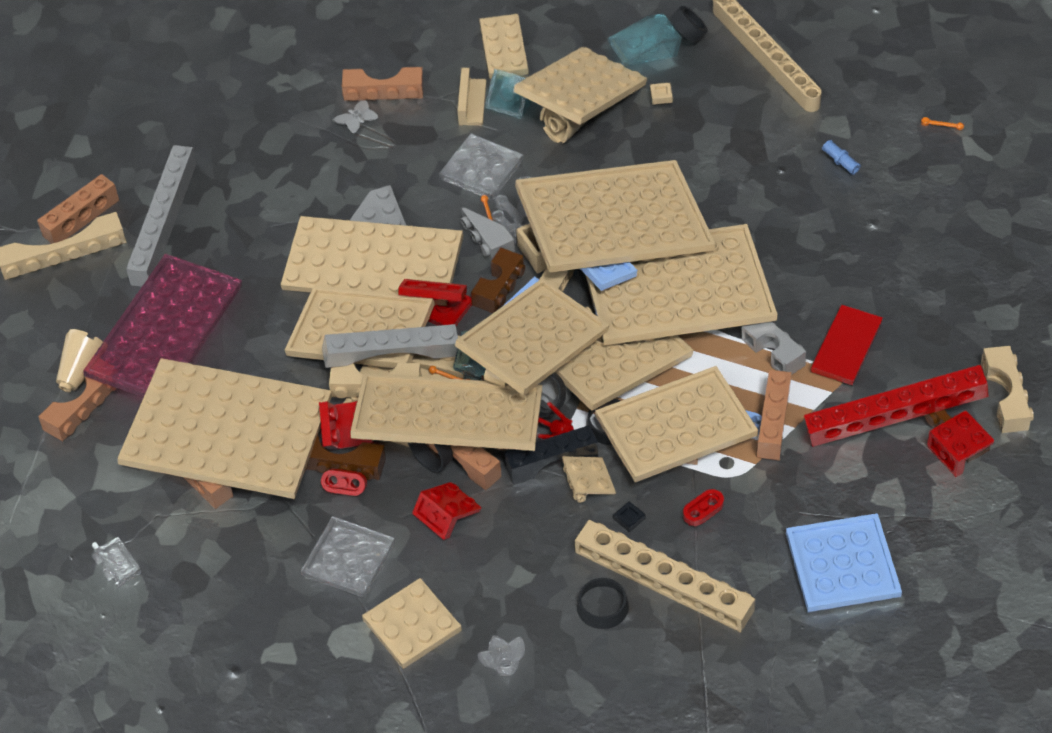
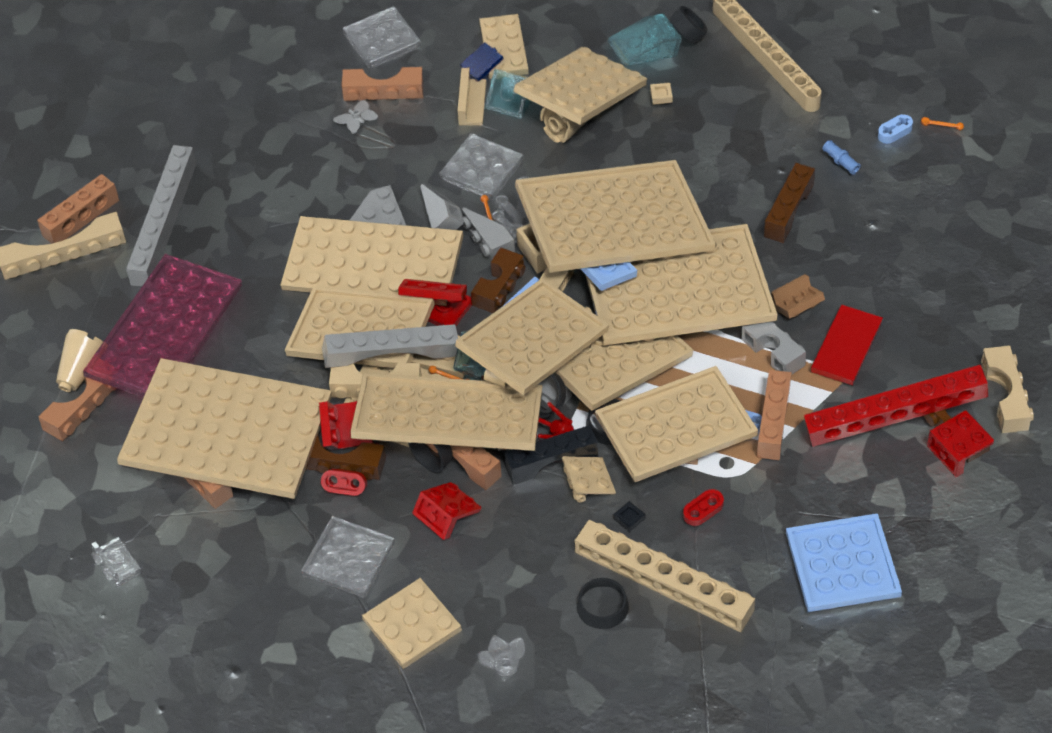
none -> clear plate [343,7,422,69]
none -> light grey slope [420,184,464,230]
none -> clear blue piece [460,42,504,82]
none -> reddish brown arch [764,163,815,243]
none -> medium nougat bracket [771,274,825,319]
none -> light blue beam [878,115,913,144]

